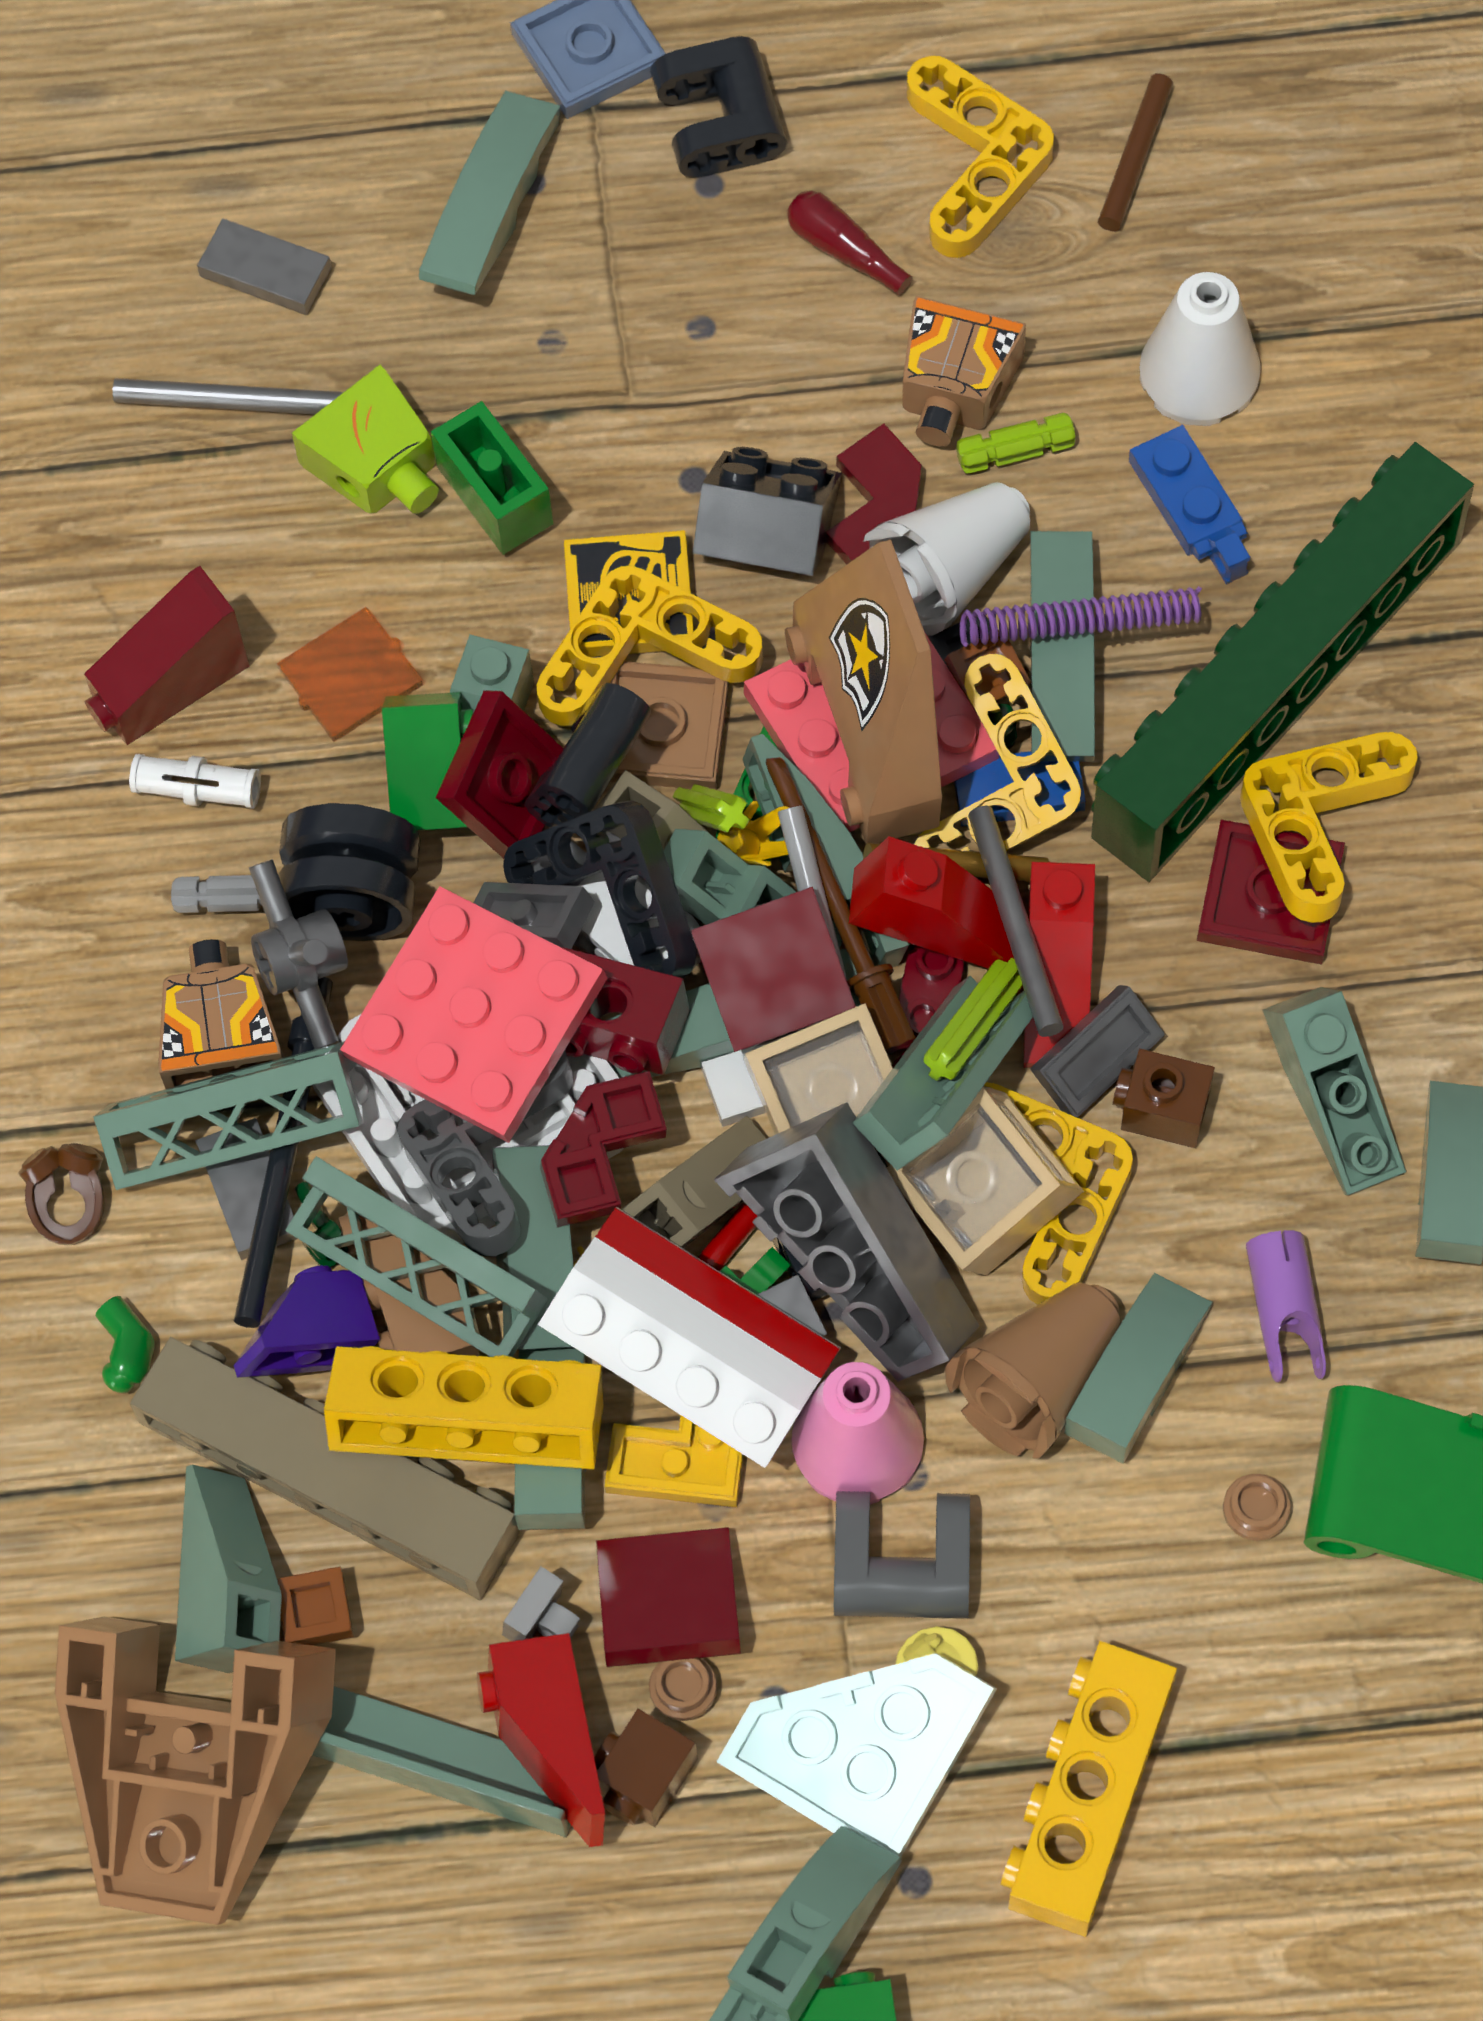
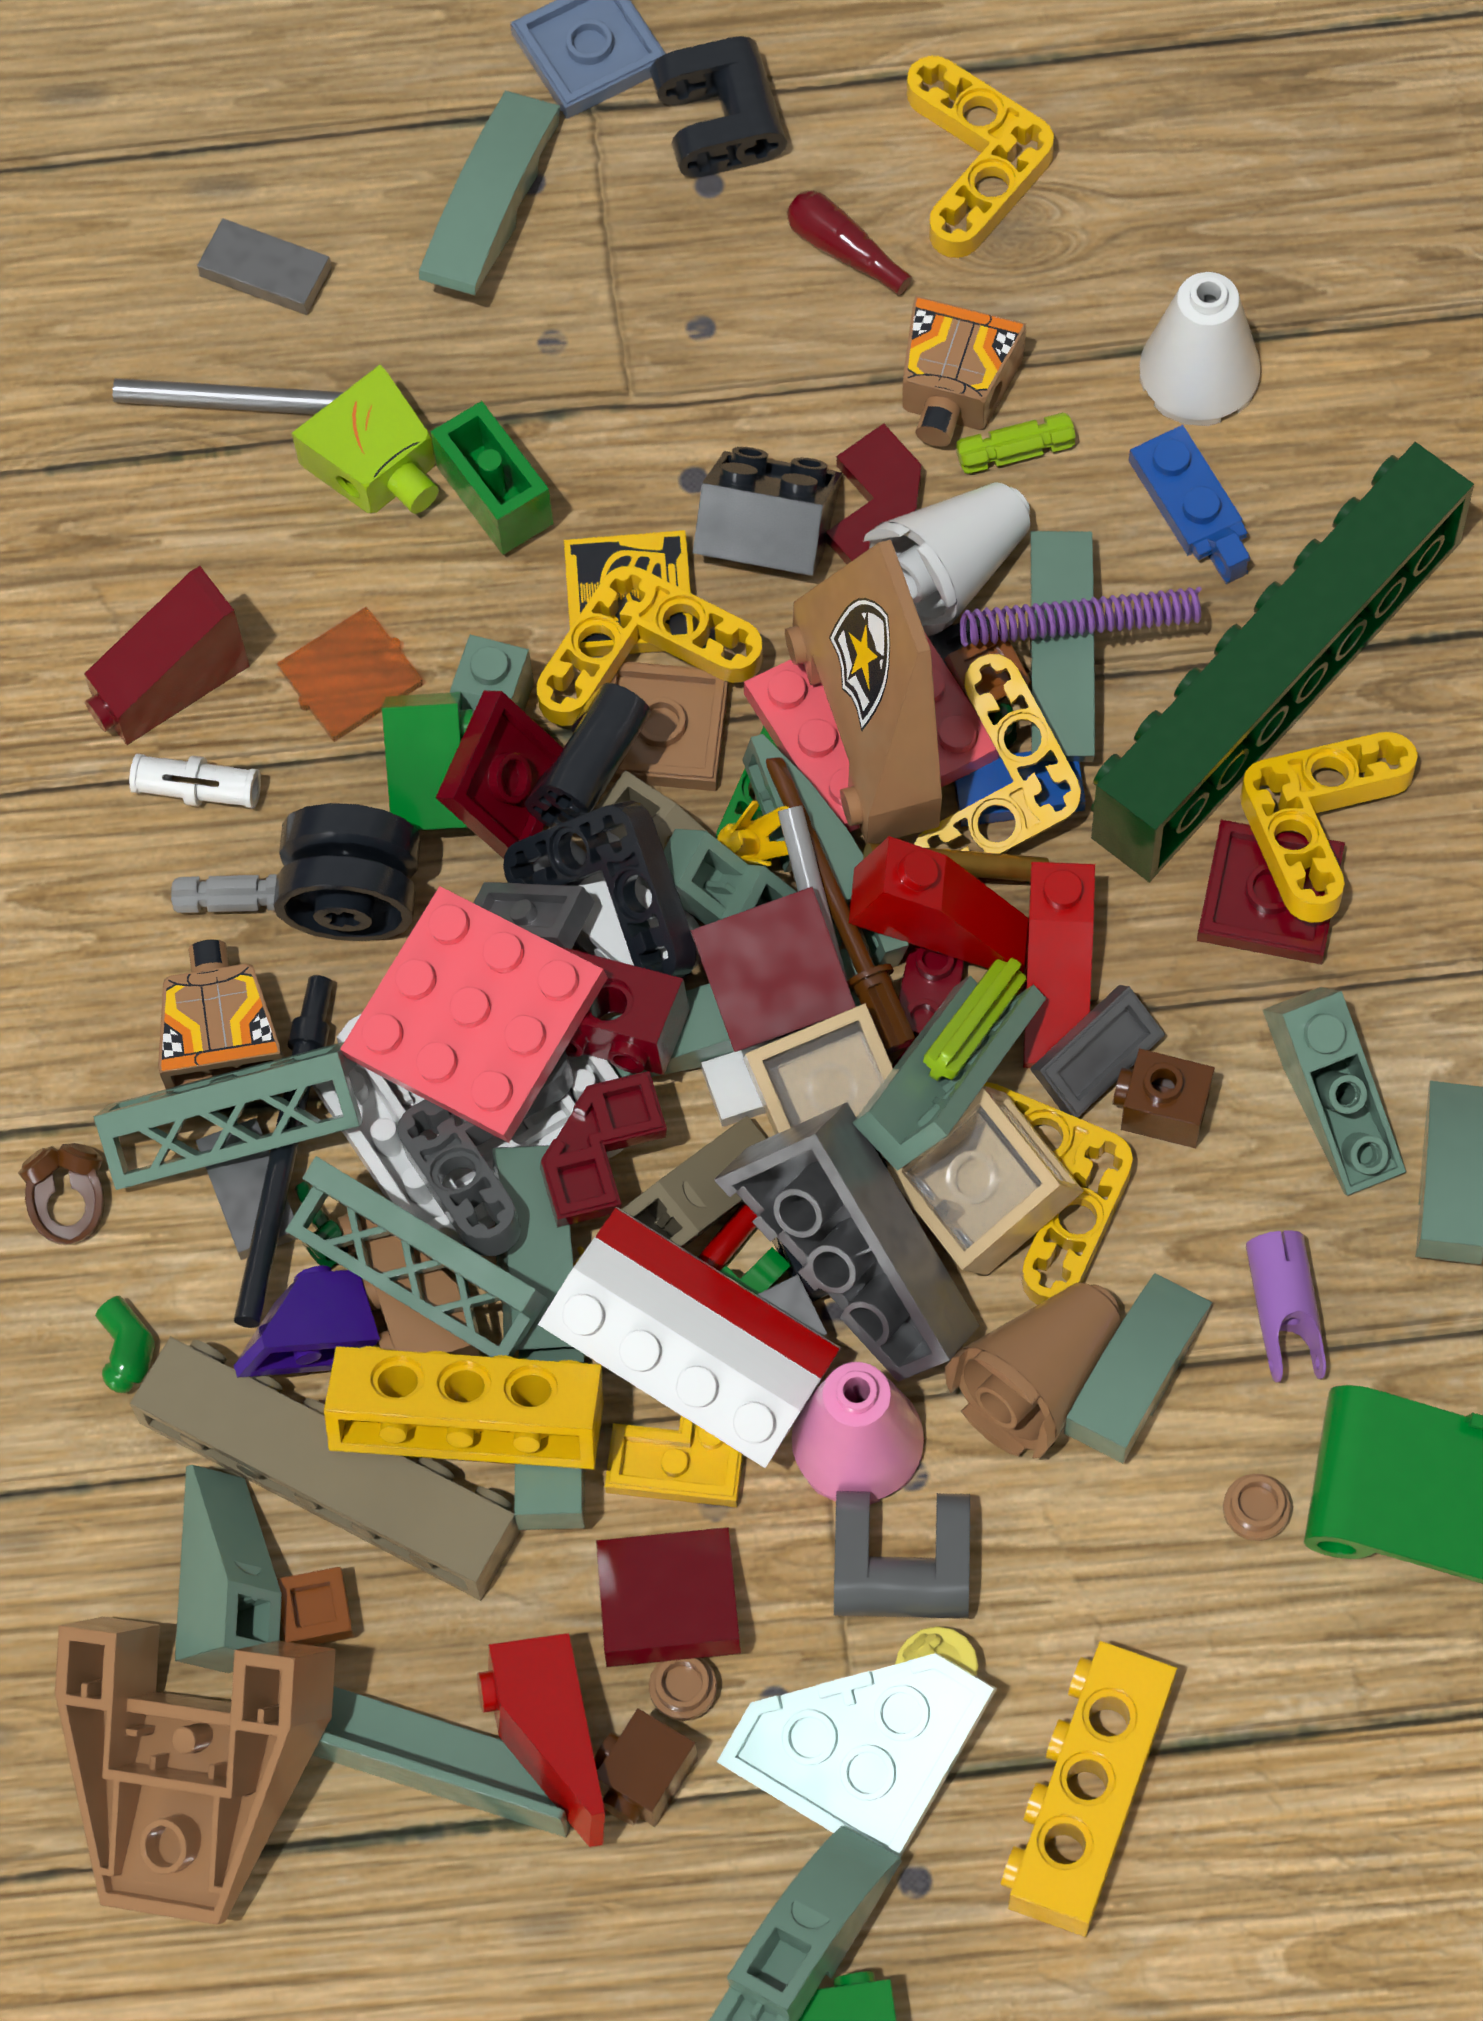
flat silver bar [249,859,348,1049] -> none
light grey tile [502,1566,580,1641] -> none
lime axle [673,784,750,832] -> none
flat silver bar [968,806,1064,1037] -> none
reddish brown bar [1098,73,1173,231] -> none

